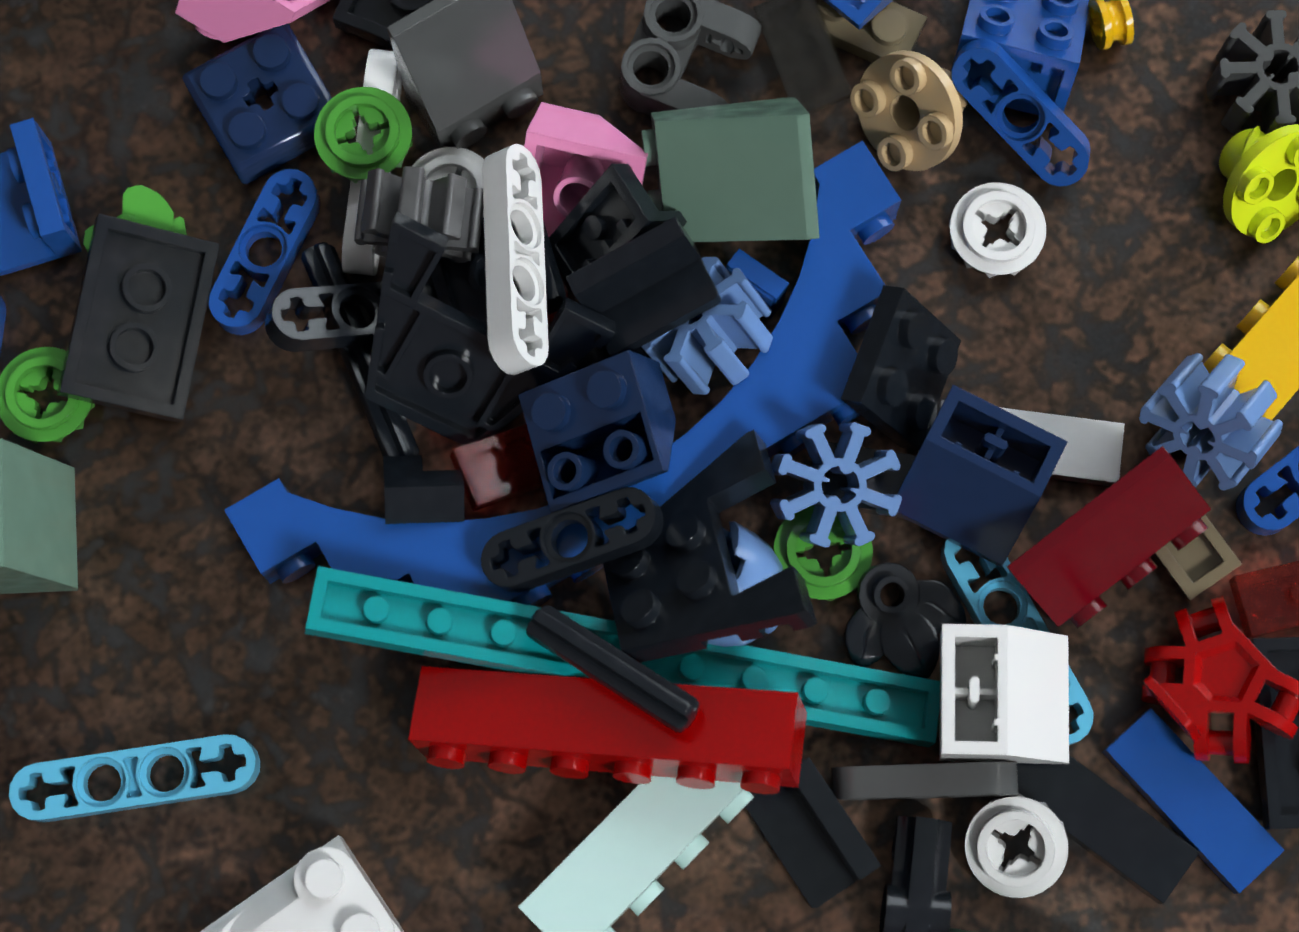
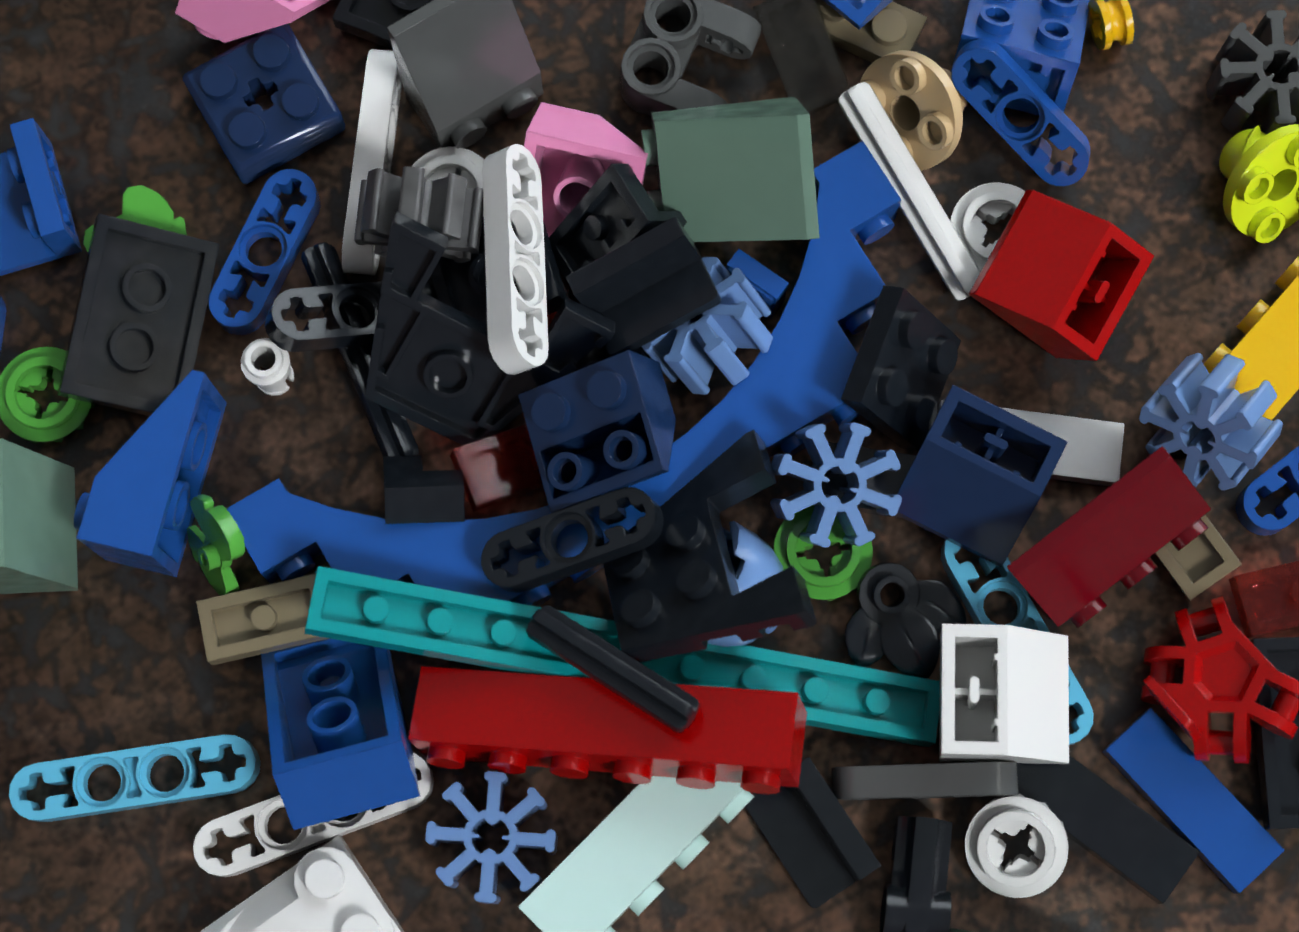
bright green gear [314,87,413,184] -> none
none -> blue slope [74,370,227,577]
none -> bright green piece [187,494,245,596]
none -> white beam [193,753,434,877]
none -> dark tan plate [196,574,329,665]
none -> white pin [240,338,294,396]
none -> blue slope [261,639,420,830]
none -> medium blue gear [425,771,558,904]
none -> white axle [838,82,980,301]
none -> red slope [968,190,1154,361]

